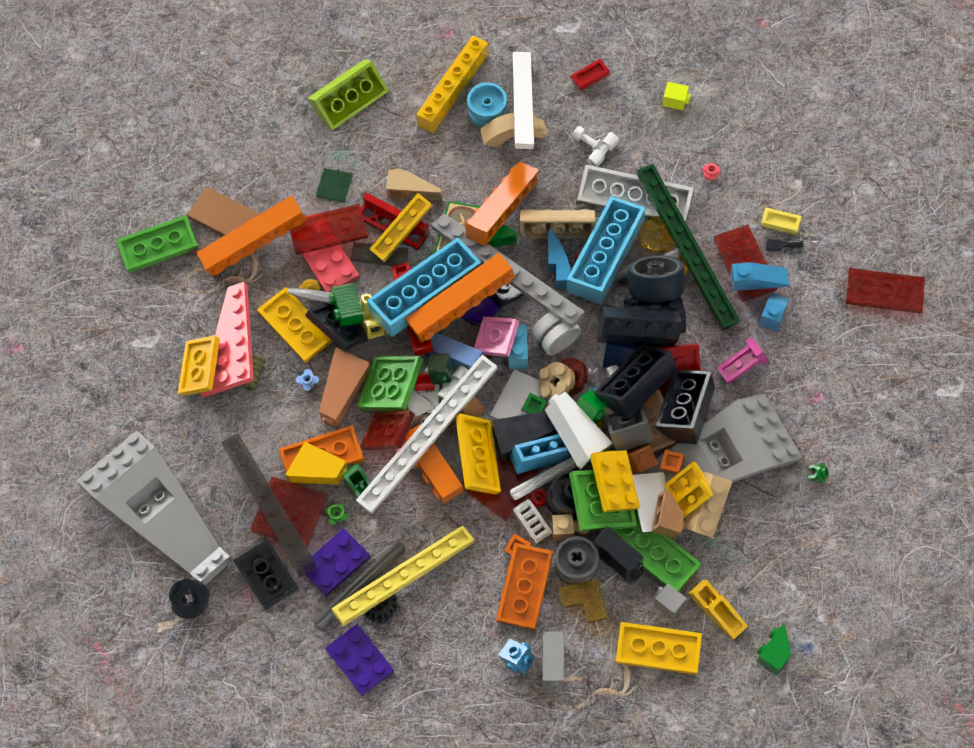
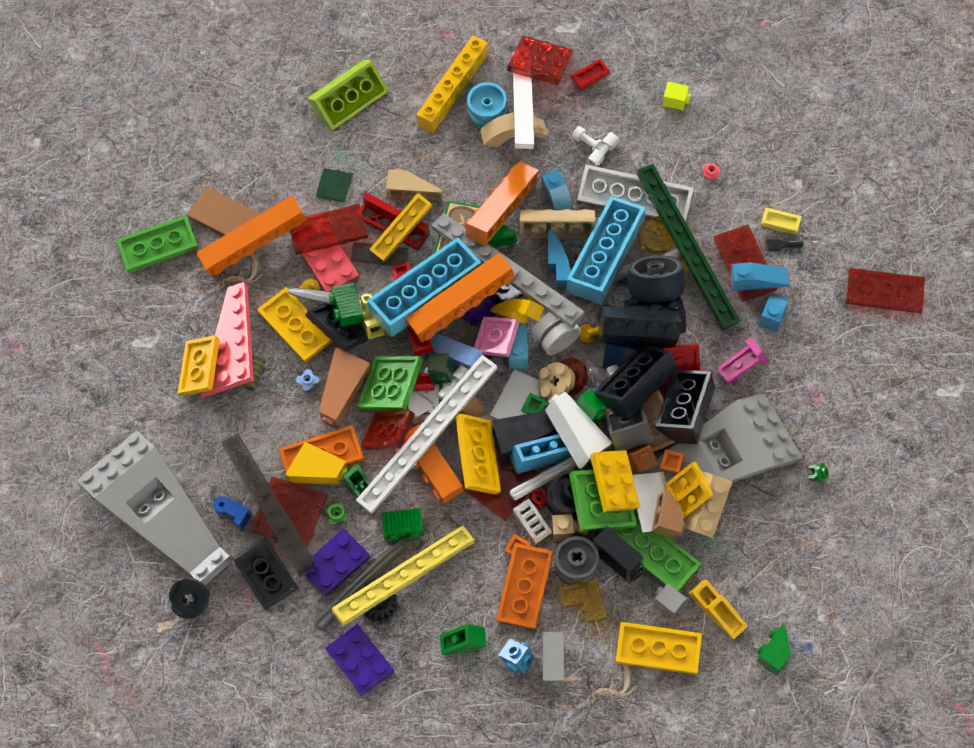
none -> blue leg [213,496,252,531]
none -> green brick [381,508,424,542]
none -> green slope [440,624,487,655]
none -> yellow slope [490,299,545,325]
none -> clear red plate [507,36,573,85]
none -> dark azure slope [542,169,574,210]
none -> yellow plate [579,324,599,343]

